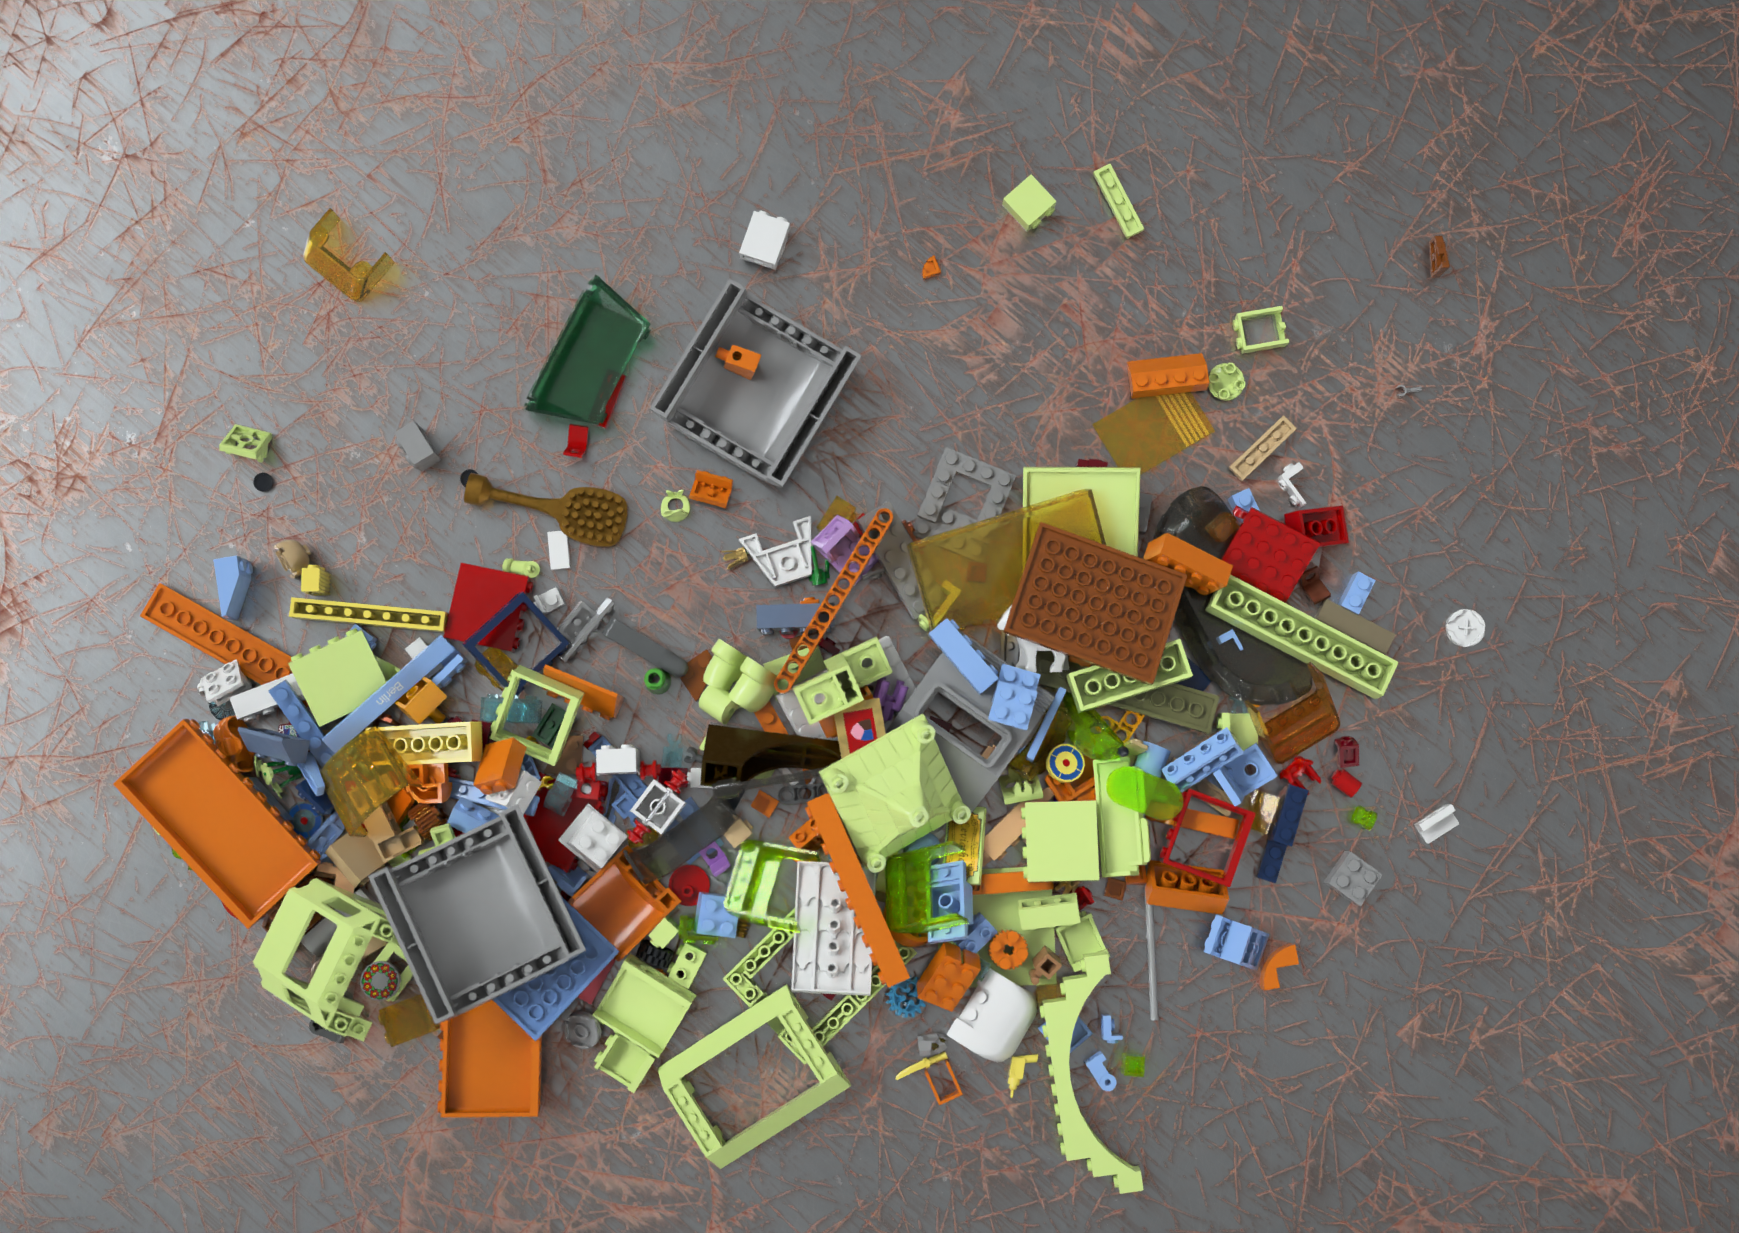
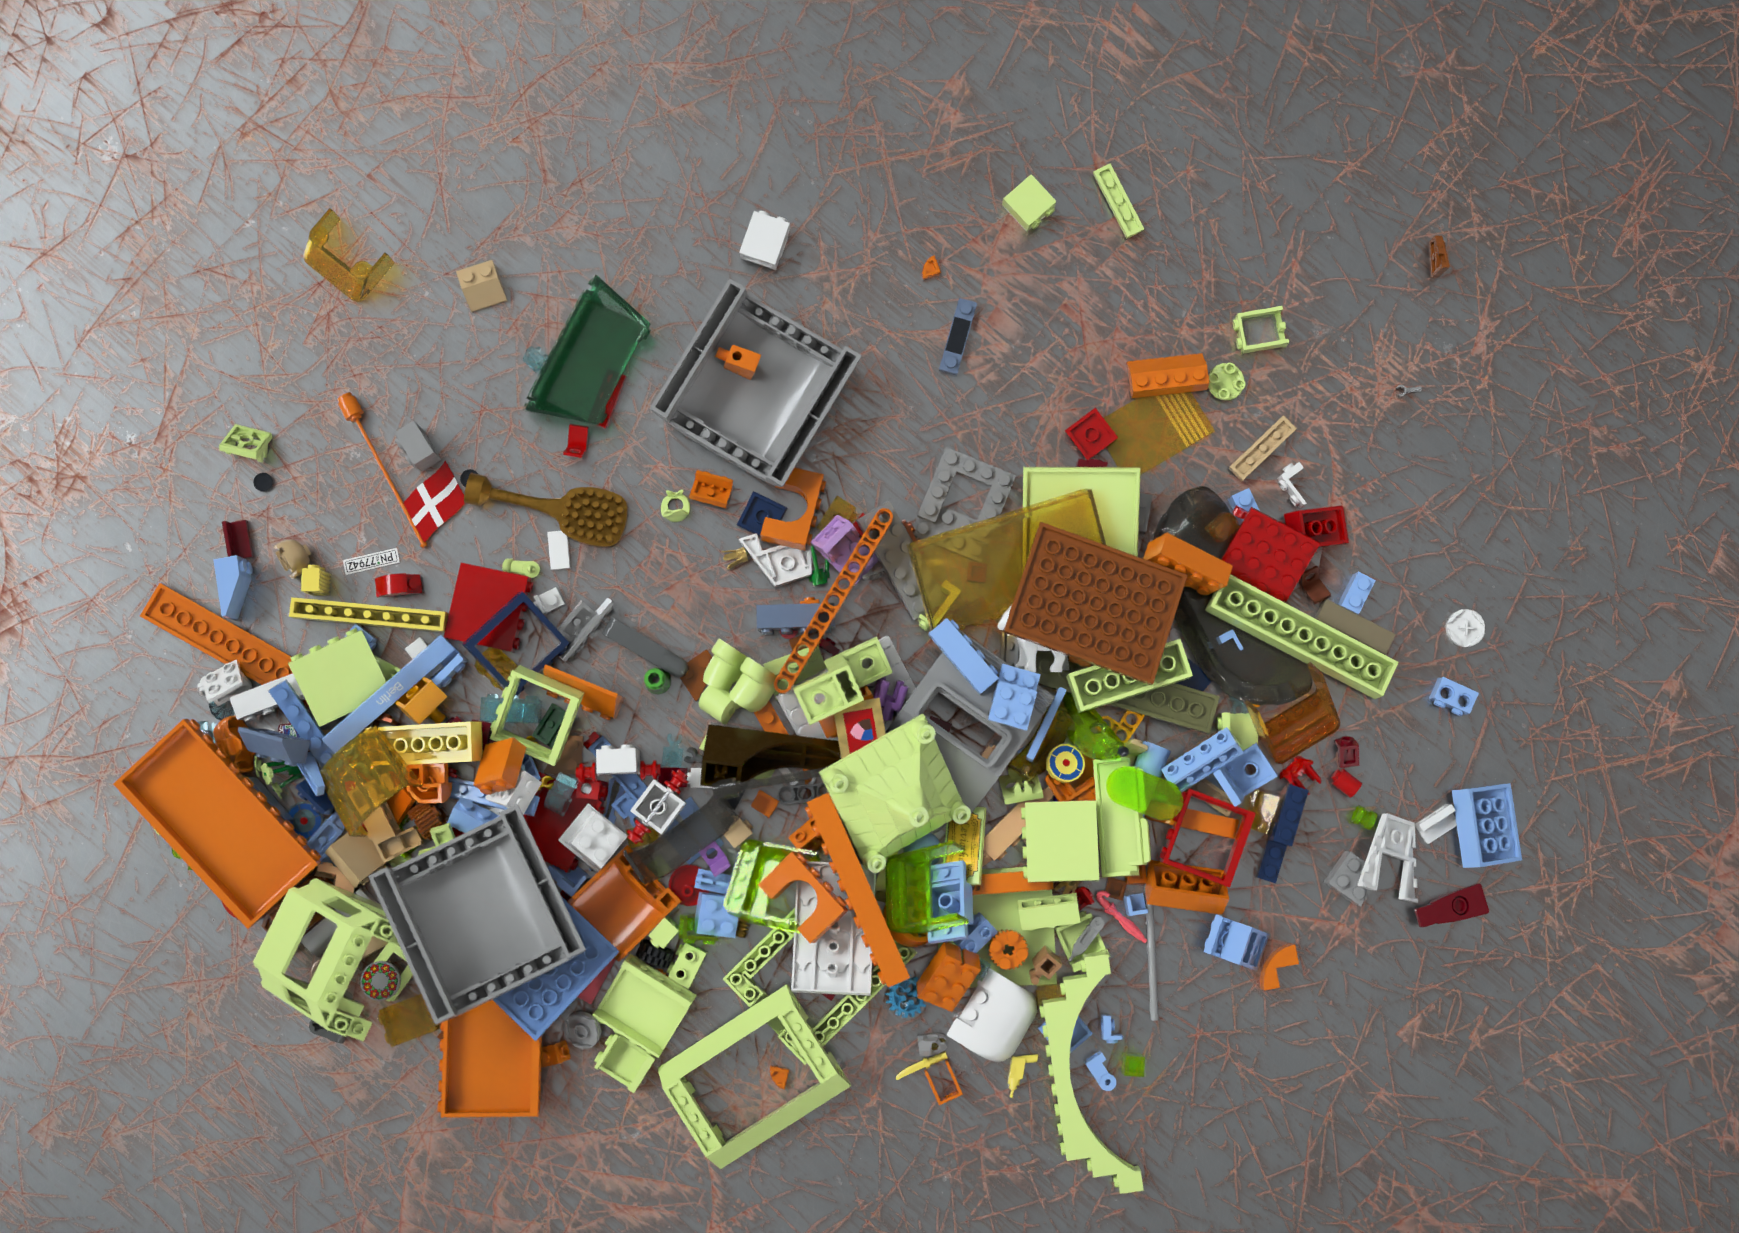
none -> dark red panel [222,520,254,559]
none -> flag [337,392,465,548]
none -> white sticker [343,548,400,575]
none -> red brick [375,573,422,598]
none -> tan slope [456,260,507,312]
none -> clear light blue tile [523,346,548,373]
none -> orange bracket [541,1040,571,1068]
none -> light blue hinge [694,869,737,896]
none -> dark blue tile [737,491,788,537]
none -> orange arch [758,852,849,944]
none -> orange arch [760,468,827,551]
none -> orange tile [770,1065,790,1090]
none -> plate [939,298,977,376]
none -> red plate [1065,408,1118,460]
none -> light grey piece [1069,916,1104,962]
none -> coral piece [1096,890,1147,943]
none -> light blue panel [1123,893,1148,916]
none -> white wing [1357,814,1418,903]
none -> dark red piece [1415,883,1489,928]
none -> light blue brick [1429,677,1479,716]
none -> light blue slope [1452,783,1522,868]

